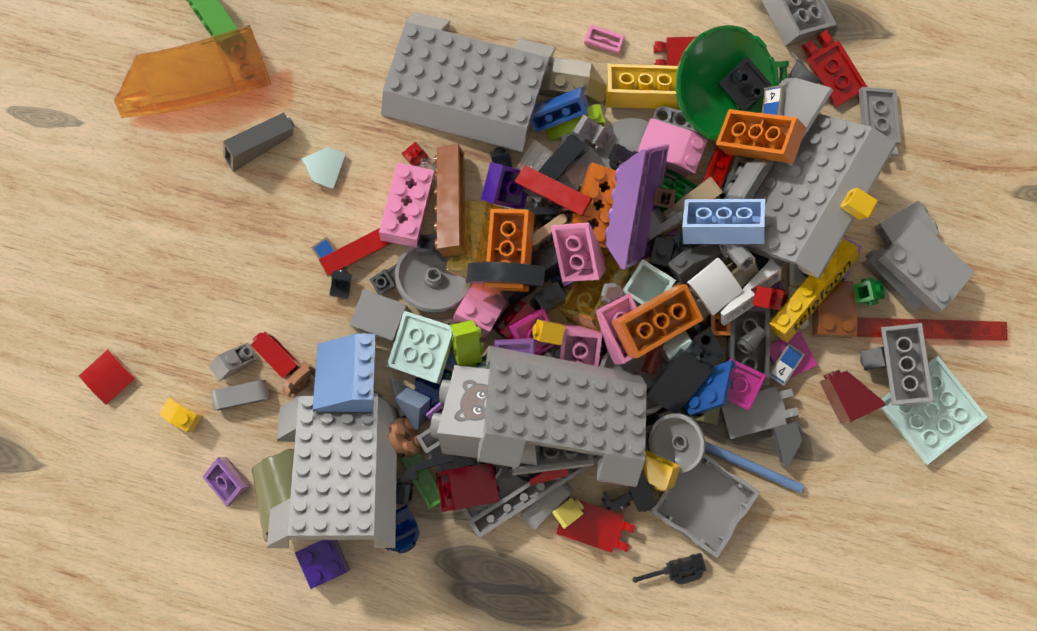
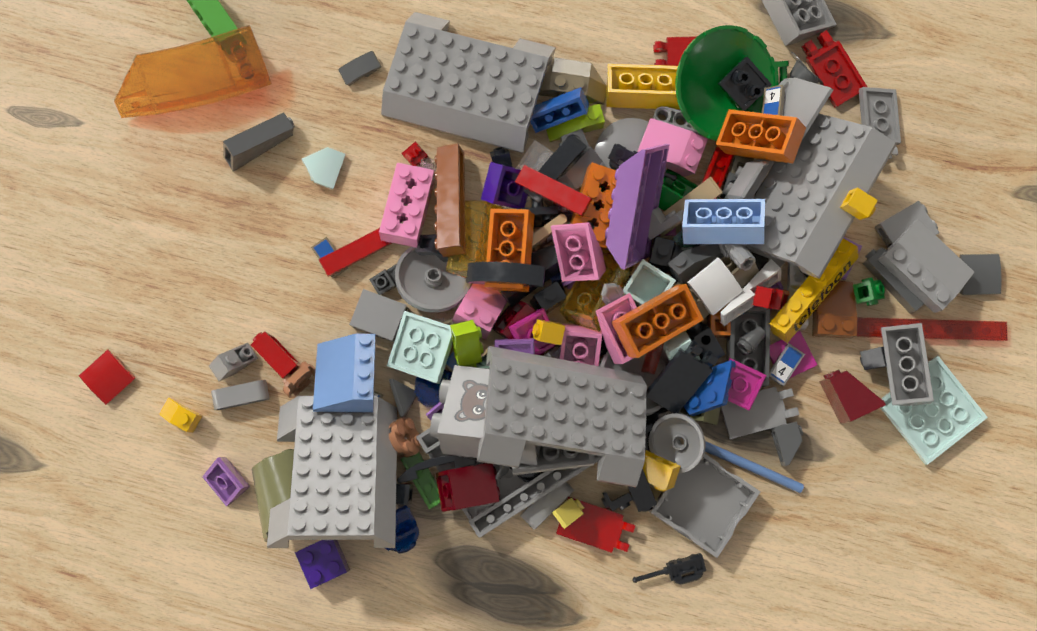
black bracket [329,270,352,299] -> none
sand blue slope [394,387,430,430] -> none
red slope [529,469,569,486] -> none
light grey slope [573,114,615,151] -> none
bright pink tile [584,25,625,55] -> none
reddish brown leg [653,187,677,208] -> none
none -> dark grey slope [338,51,382,86]
none -> dark grey slope [959,253,1002,295]

